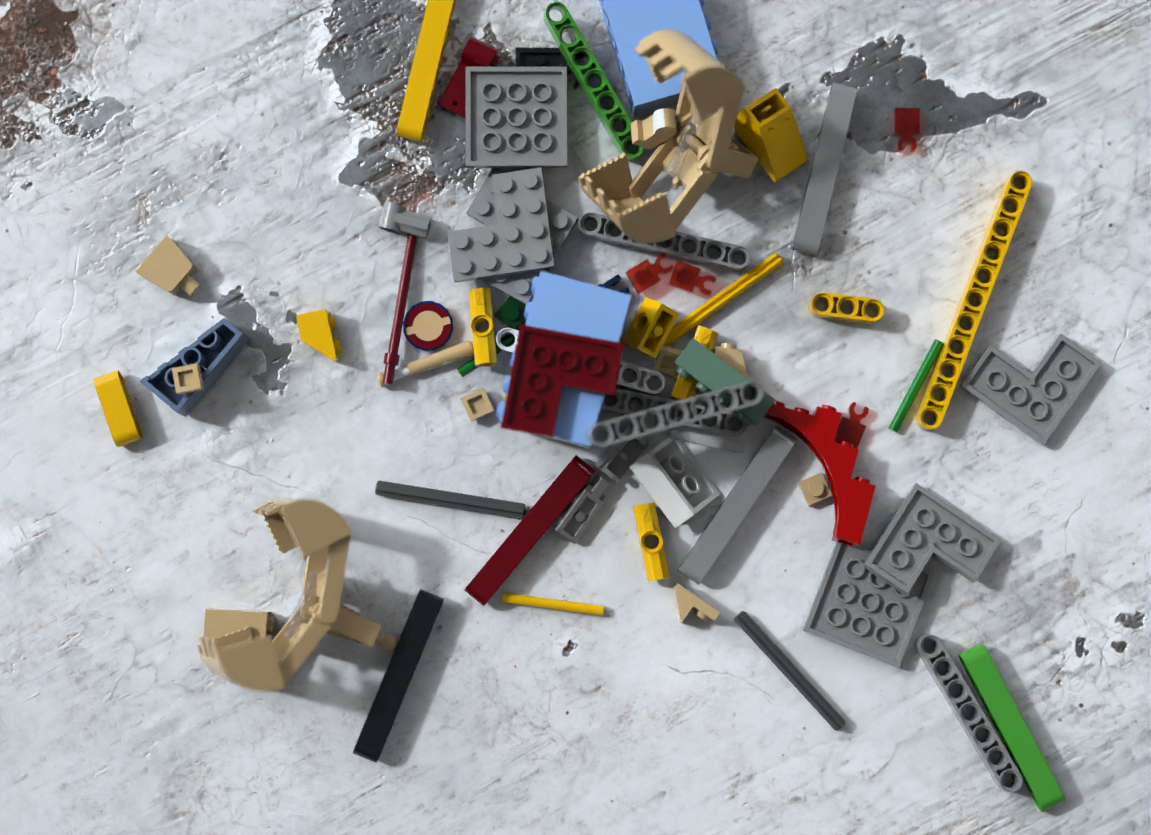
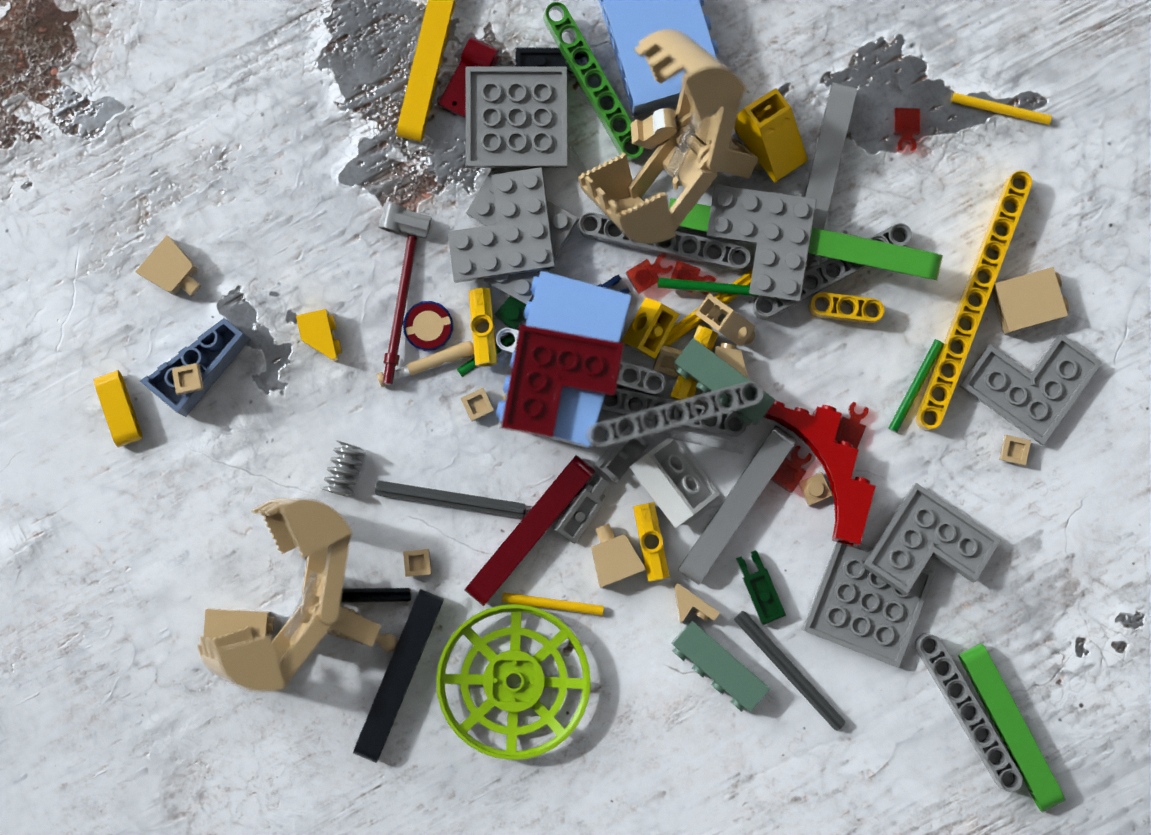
none -> light grey piece [321,440,366,496]
none -> black axle [340,588,412,602]
none -> tan plate [403,549,432,577]
none -> lime dish [436,604,591,760]
none -> tan torso [591,524,646,588]
none -> green bar [657,278,759,297]
none -> bright green beam [669,198,943,280]
none -> sand green brick [671,620,770,712]
none -> tan torso [694,293,755,347]
none -> light grey plate [707,185,817,301]
none -> dark green hinge [736,550,786,625]
none -> light grey beam [753,223,912,319]
none -> clear red plate [771,445,812,493]
none -> yellow bar [951,92,1052,125]
none -> tan brick [992,267,1069,335]
none -> tan plate [999,435,1031,466]

